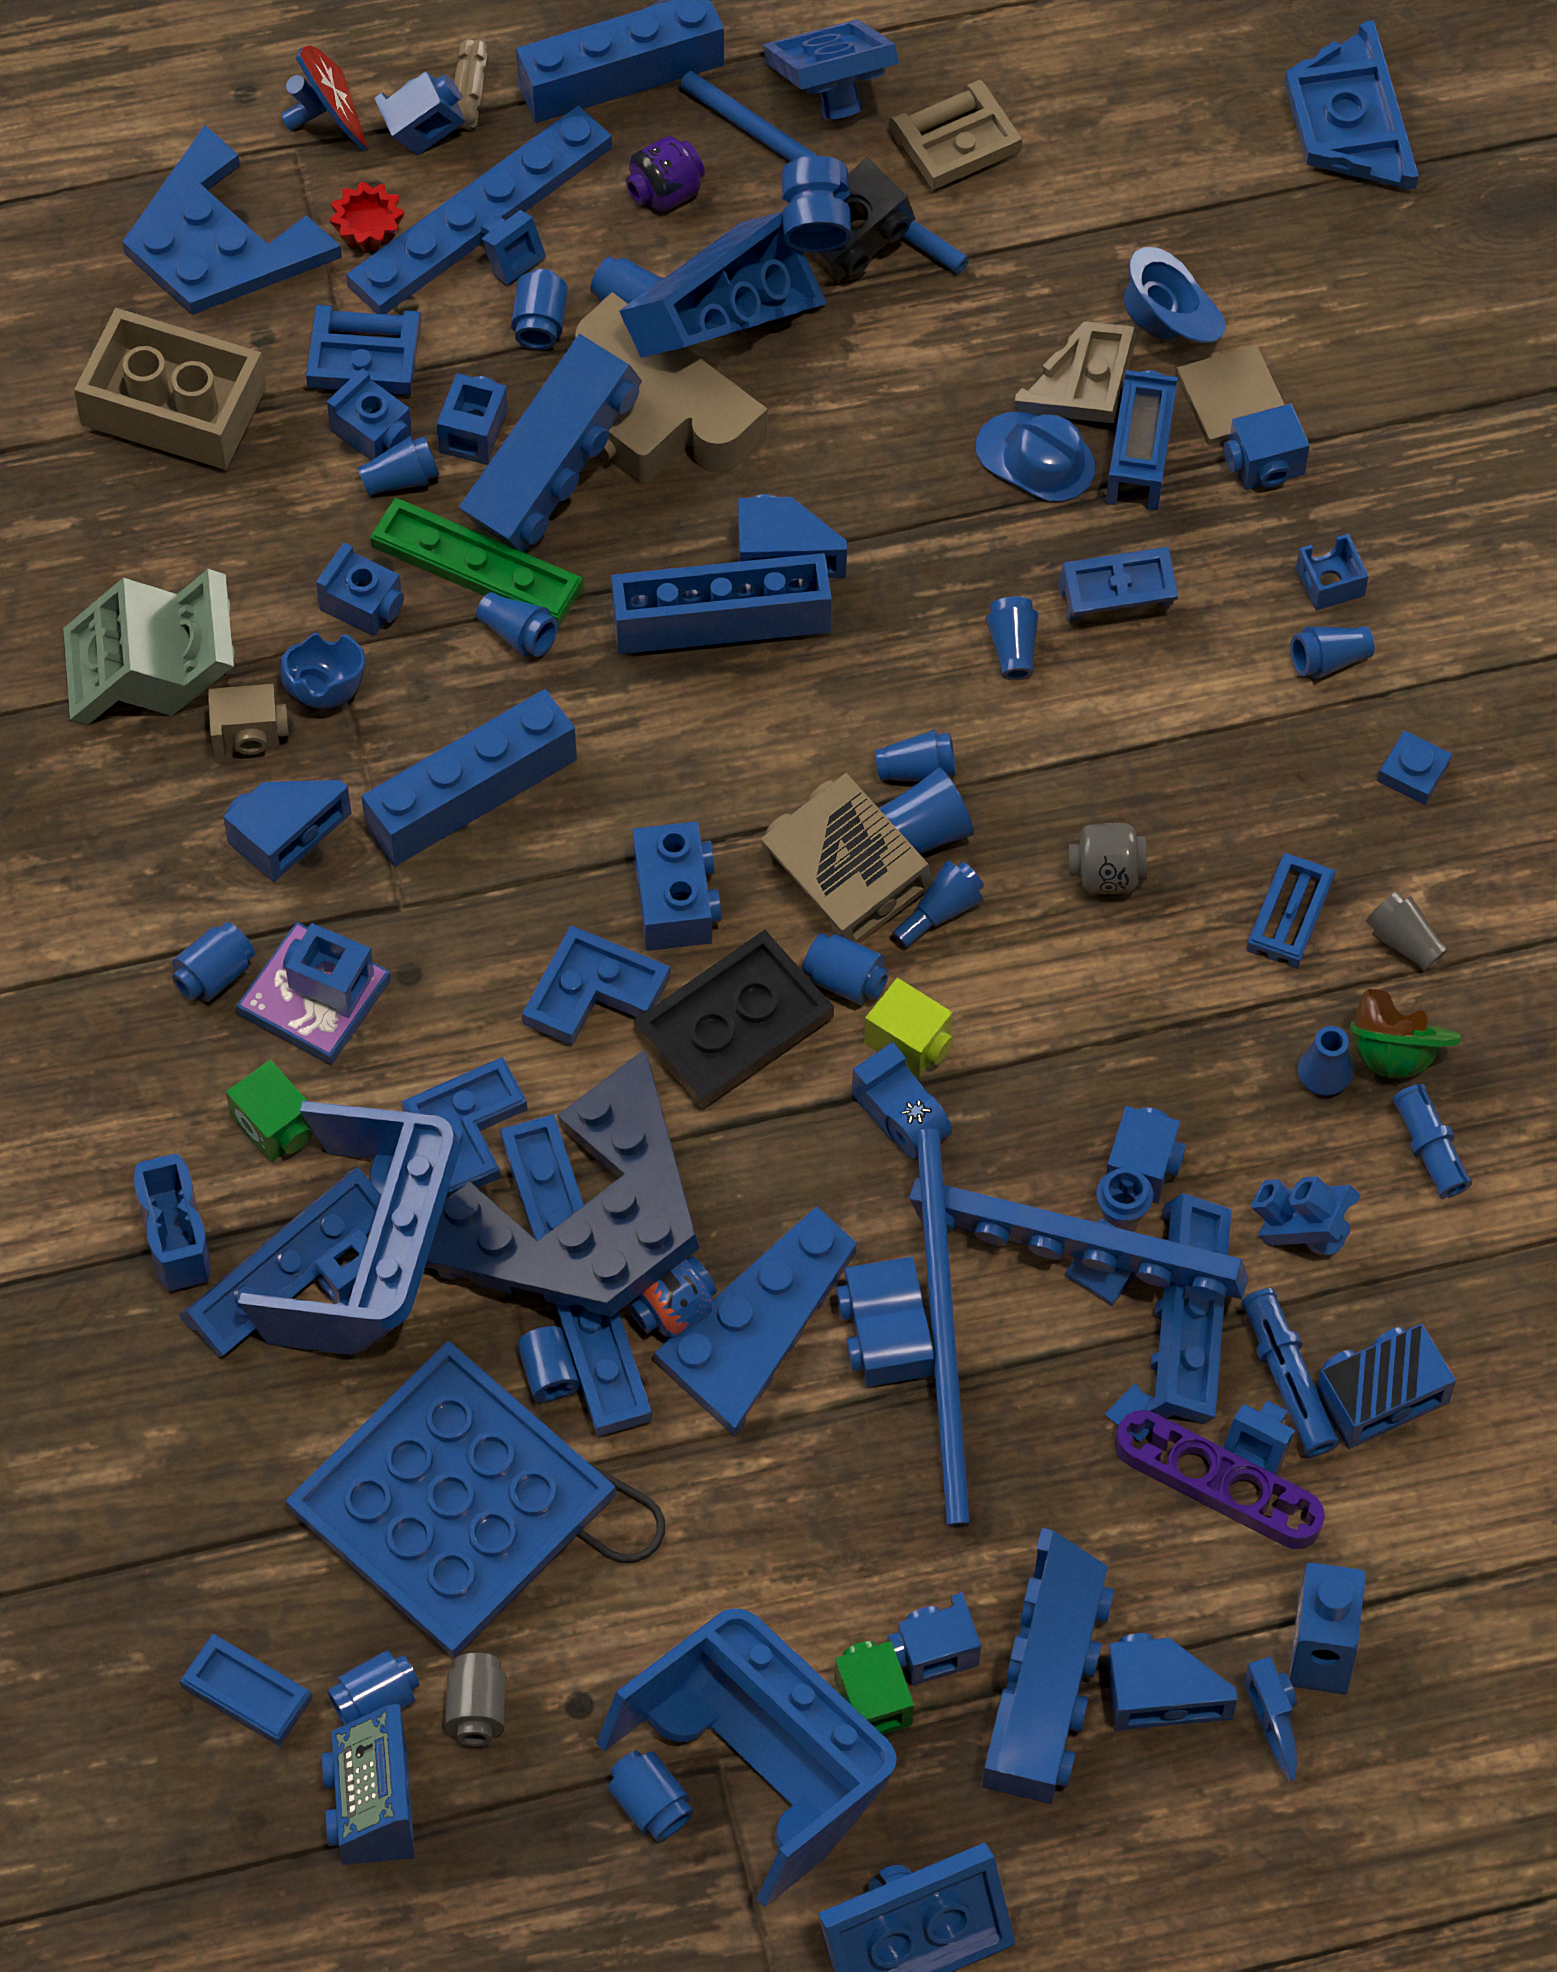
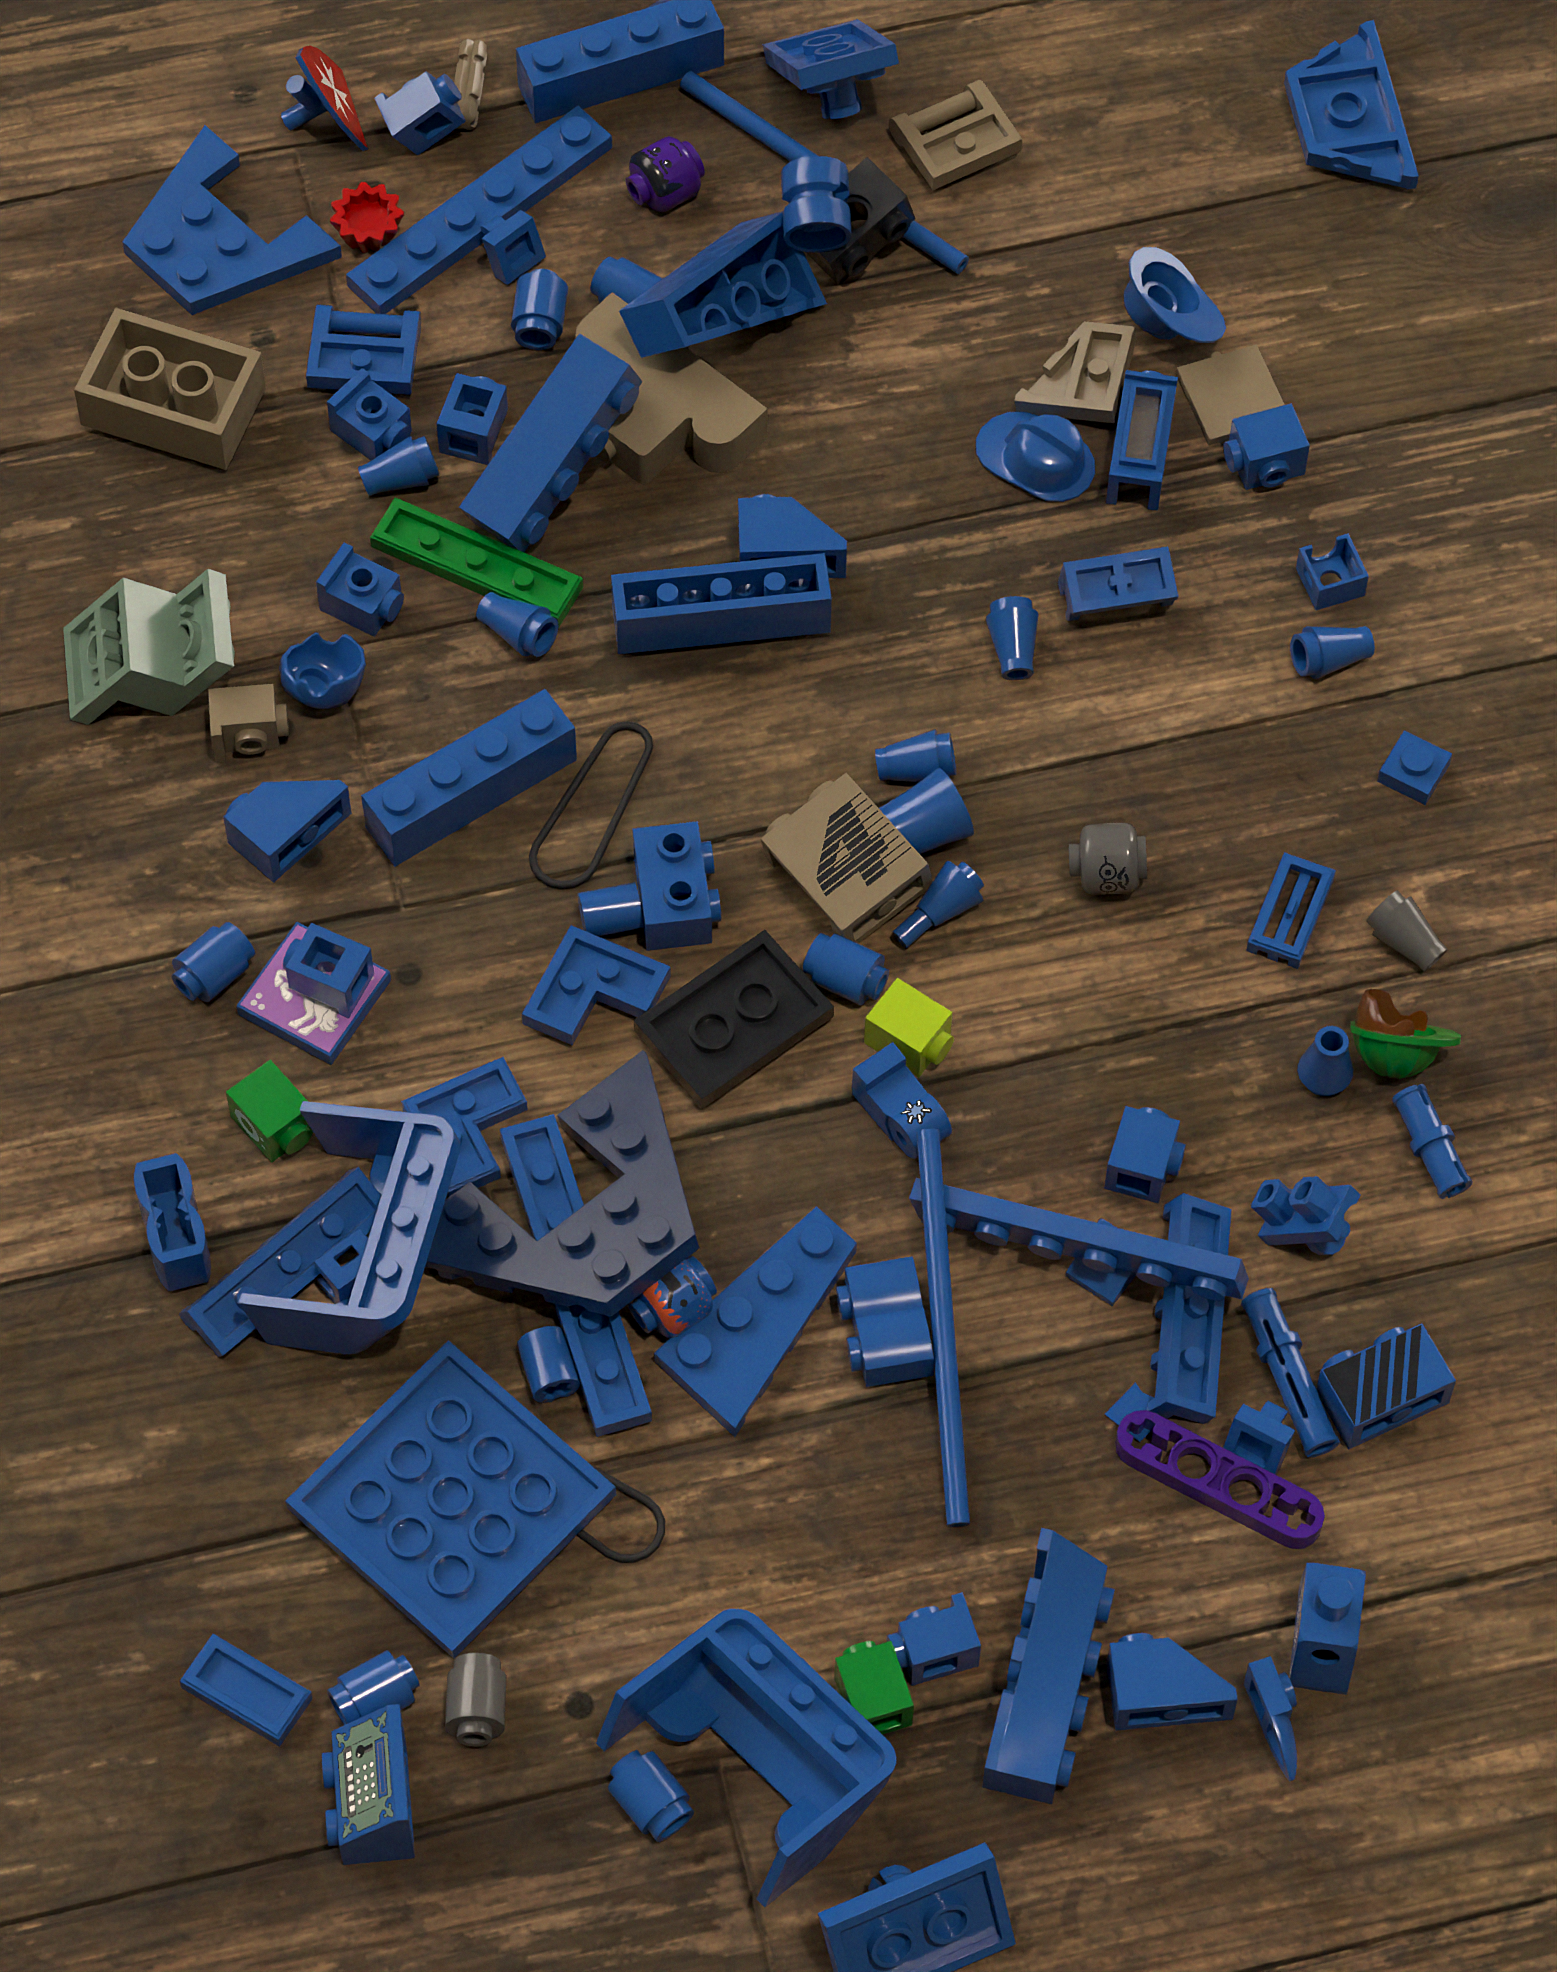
blue cone [1096,1168,1153,1232] -> none
none -> black piece [529,721,653,889]
none -> blue piece [578,882,644,936]

